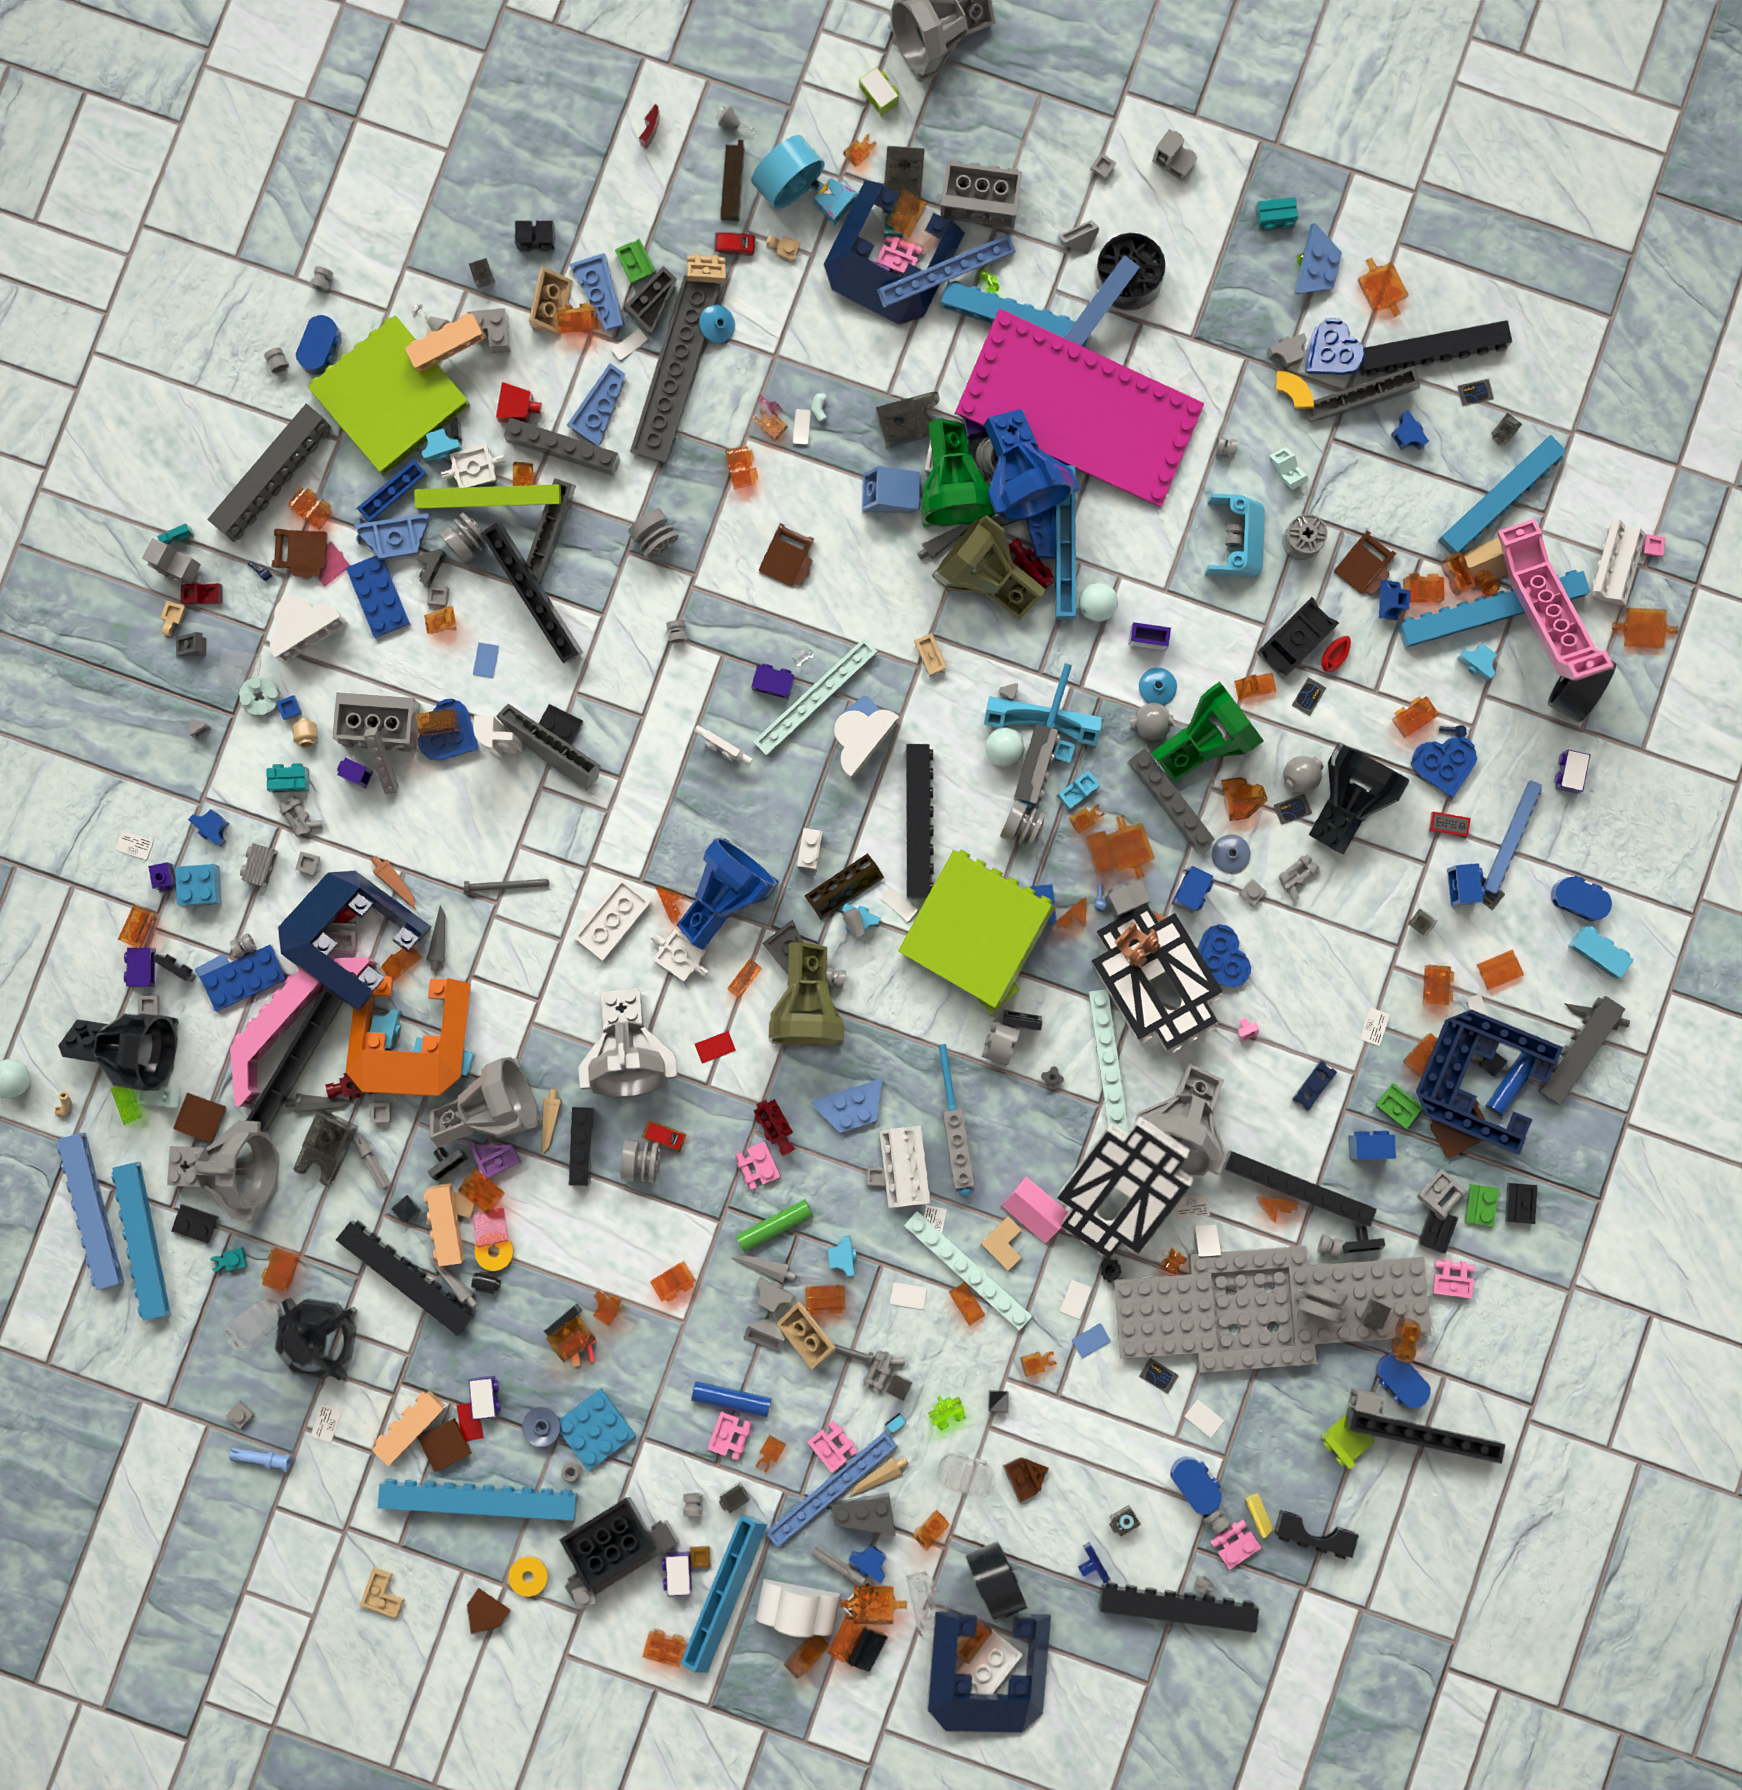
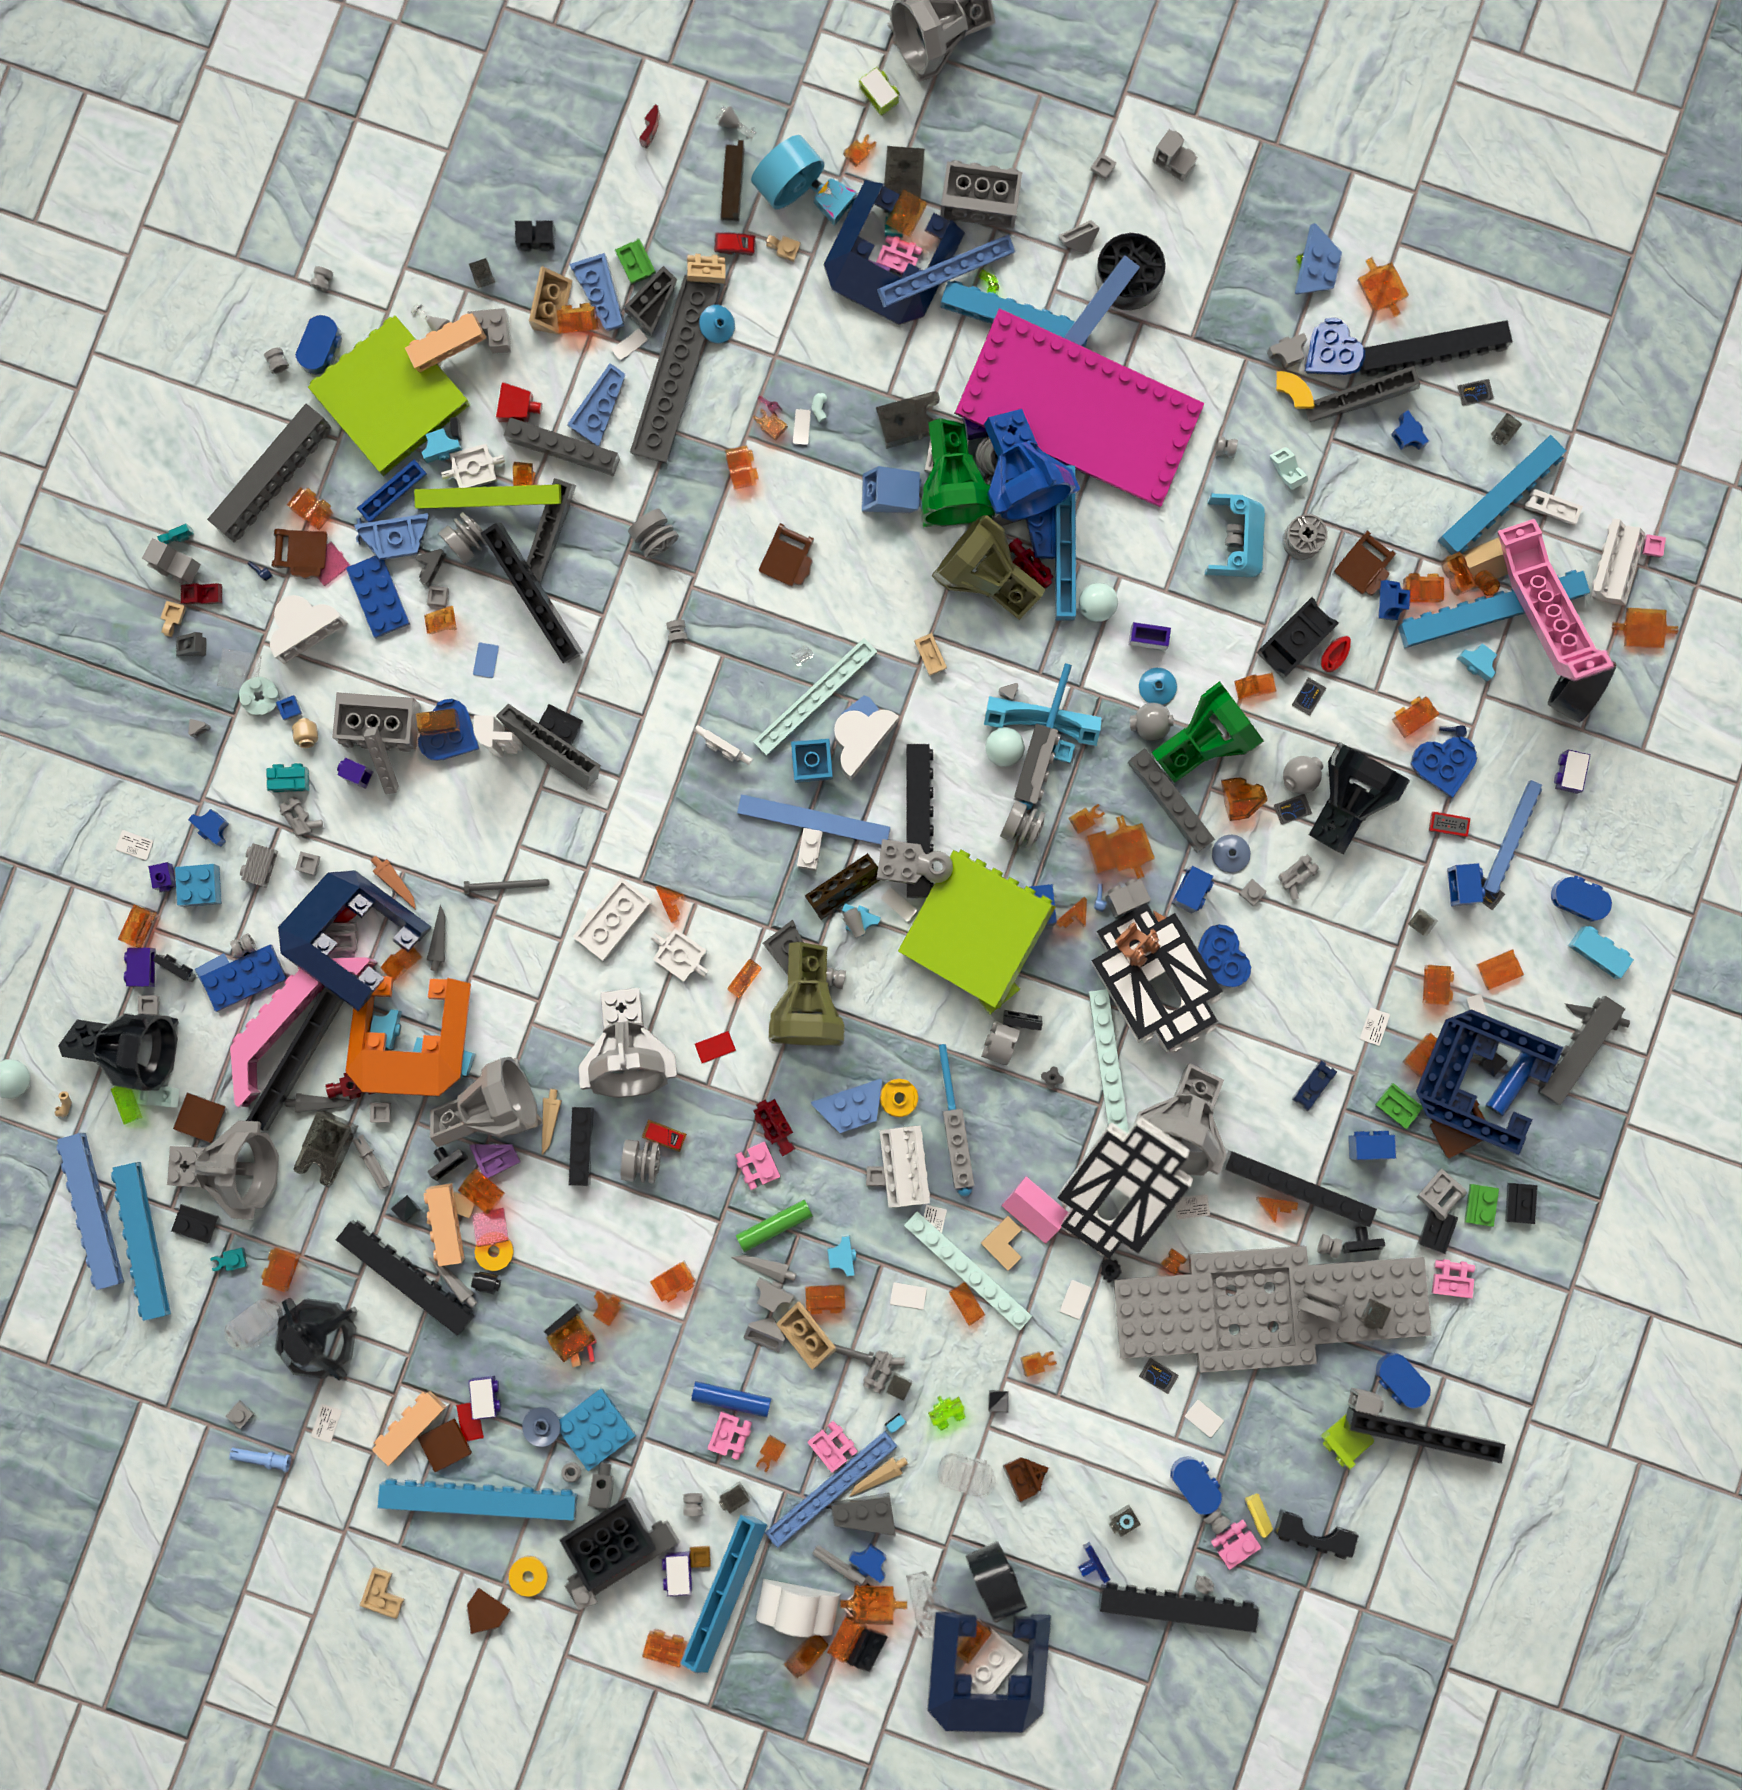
blue plate [677,837,779,950] -> none
dark purple brick [751,664,795,700] -> none
clear orange slope [913,1510,950,1551] -> none
dark grey bar [917,524,971,560] -> none
medium azure slope [1057,770,1100,811] -> none
medium blue sticker [1072,1323,1111,1358] -> none
white sticker [1195,1225,1221,1257] -> none
bright pink tile [1238,1018,1259,1042] -> none
teal brick [1255,197,1298,230] -> none
clear orange brick [1391,1317,1421,1363] -> none
none -> dark grey torso [588,1463,614,1509]
none -> medium blue tile [737,794,890,845]
none -> dark azure brick [791,739,833,783]
none -> light grey brick [877,839,953,885]
none -> yellow tile [879,1078,918,1117]
none -> white plate [1525,489,1583,525]

